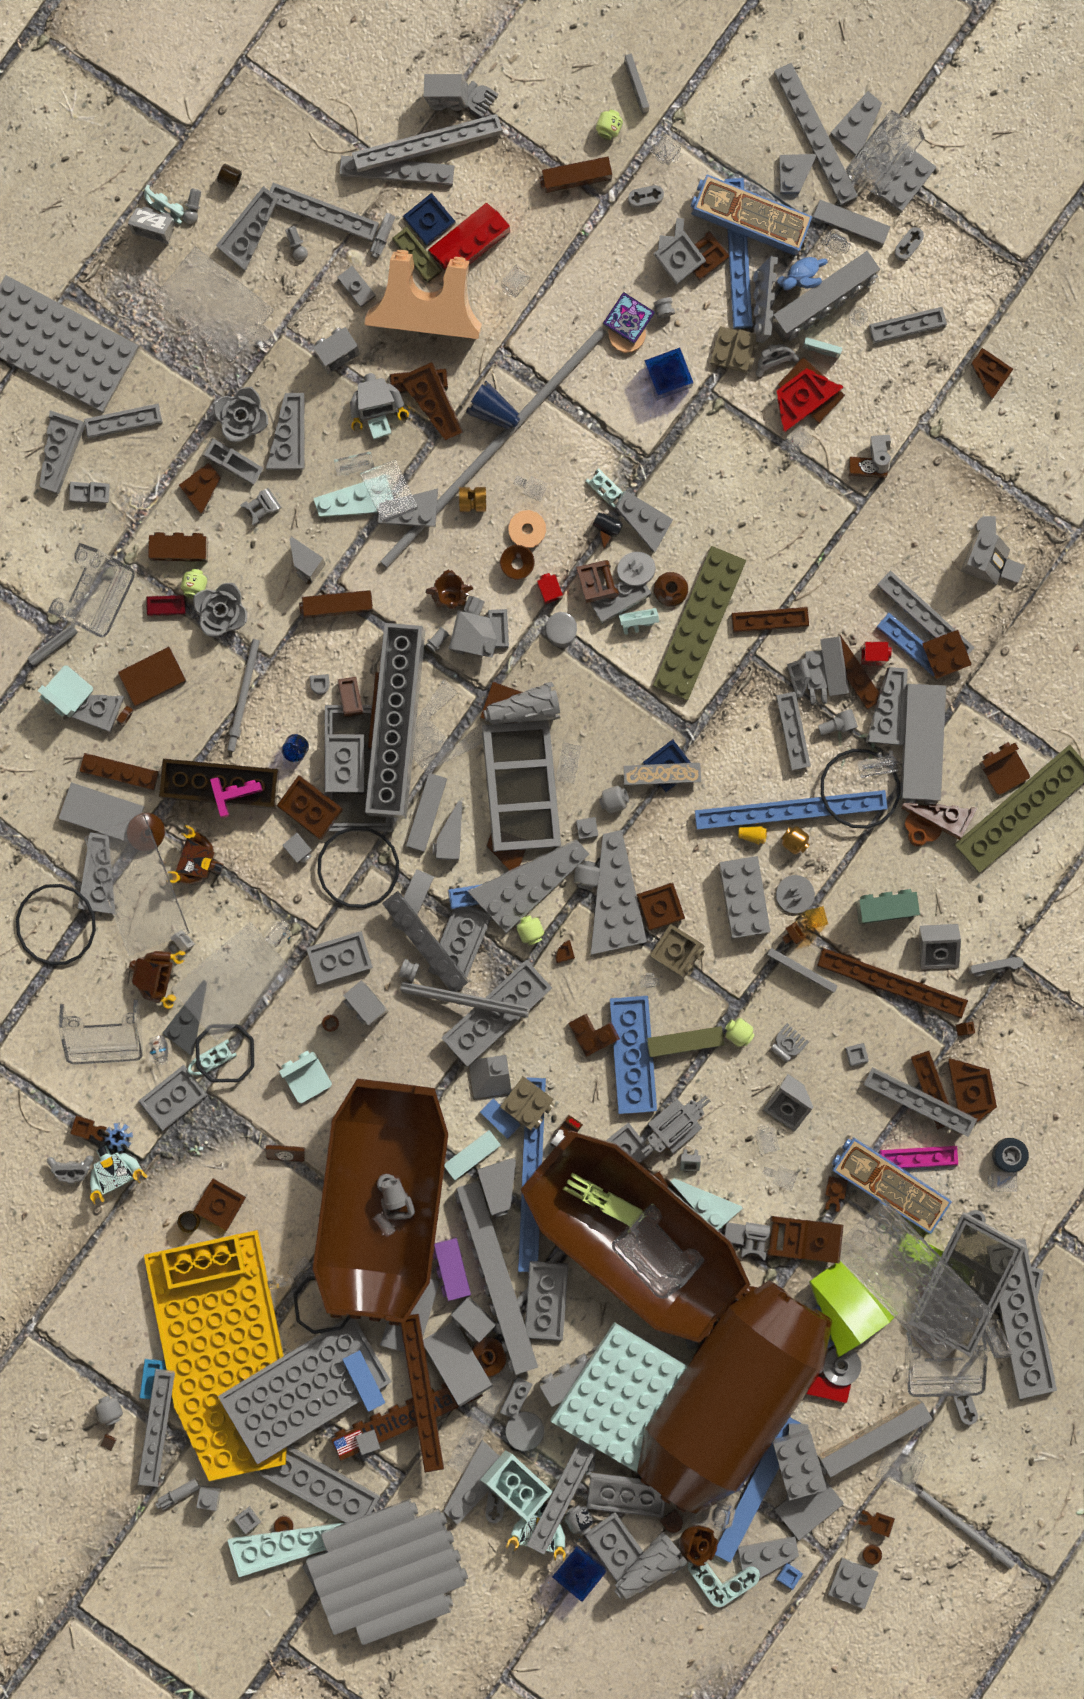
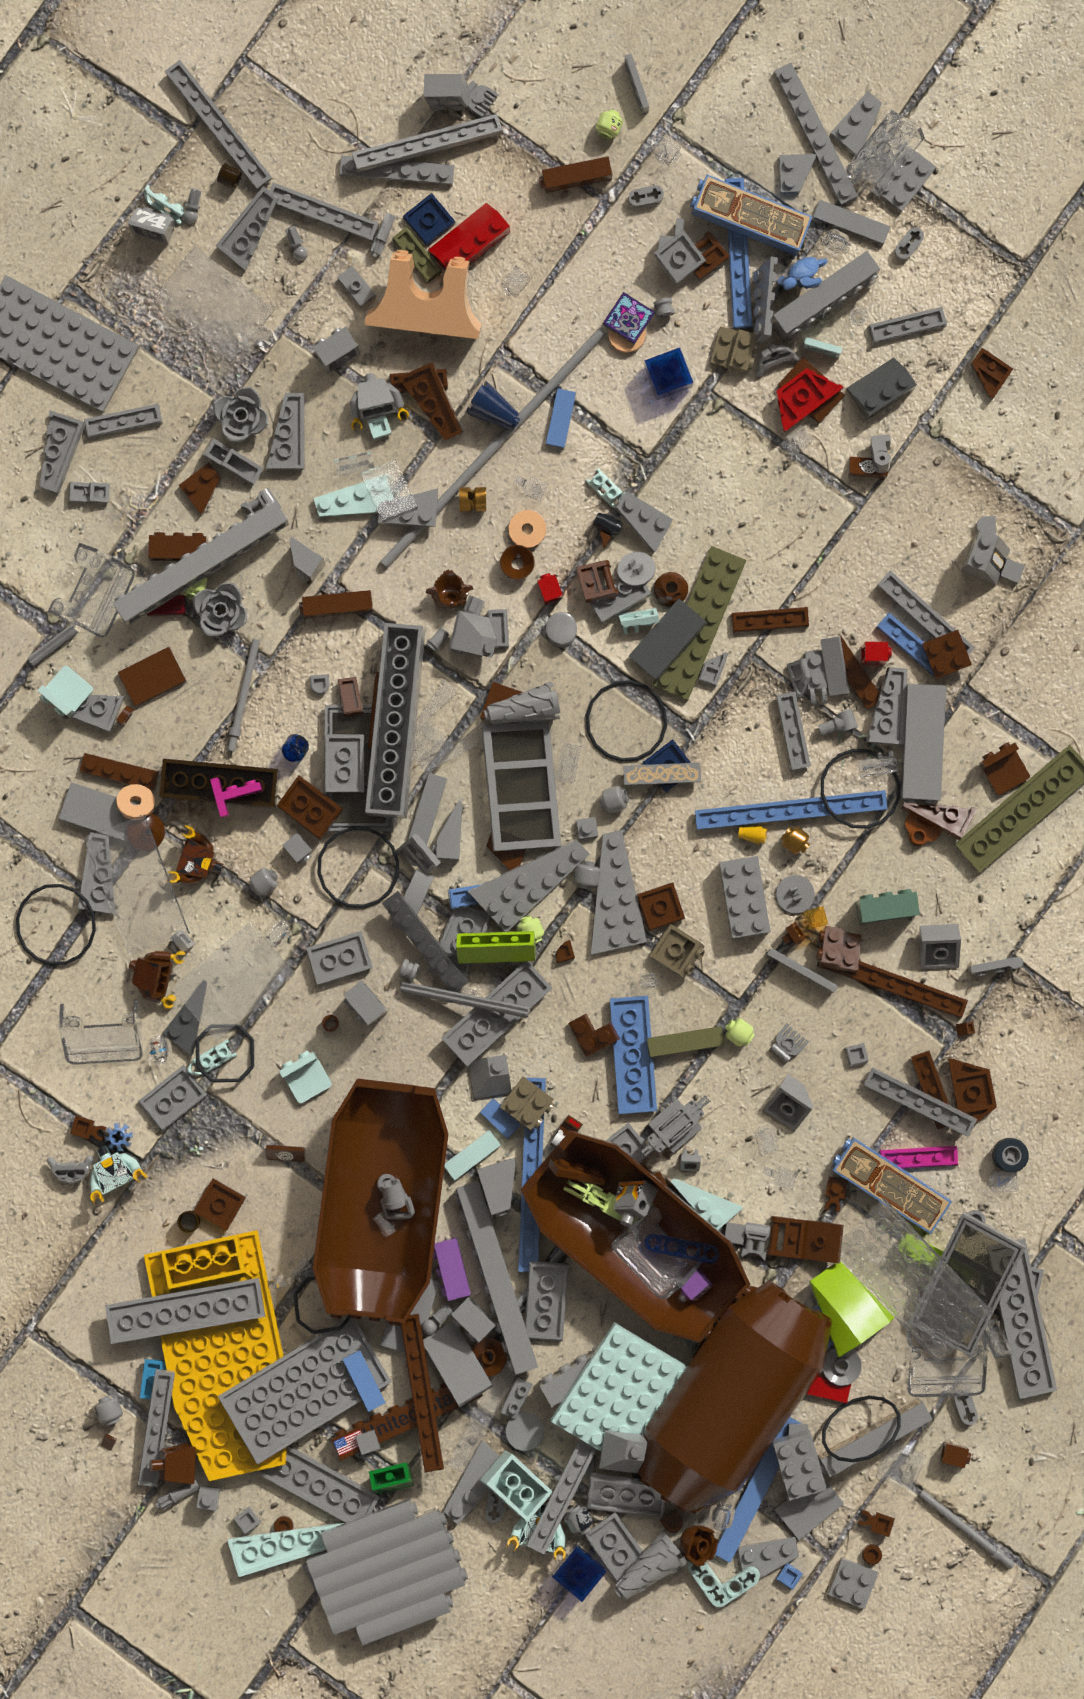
none -> light grey plate [105,1278,266,1344]
none -> light grey brick [113,501,289,626]
none -> light nougat tile [116,784,155,820]
none -> reddish brown torso [149,1443,196,1484]
none -> light grey plate [165,60,272,191]
none -> light grey head [249,868,278,896]
none -> green brick [369,1462,414,1495]
none -> light grey wing [396,833,441,874]
none -> light grey axle [421,1304,452,1335]
none -> lime brick [456,931,536,964]
none -> medium blue tile [546,389,576,449]
none -> reddish brown plate [548,1159,606,1185]
none -> black piece [586,680,667,762]
none -> light grey slope [599,1430,647,1473]
none -> light grey torso [614,1180,658,1227]
none -> dark grey tile [629,599,707,681]
none -> clear blue beam [645,1234,719,1264]
none -> medium lavender brick [679,1270,714,1301]
none -> light grey tile [698,652,729,687]
none -> reddish brown plate [816,926,861,973]
none -> black piece [822,1395,901,1463]
none -> dark grey slope [846,358,917,420]
none -> reddish brown brick [940,1442,971,1468]

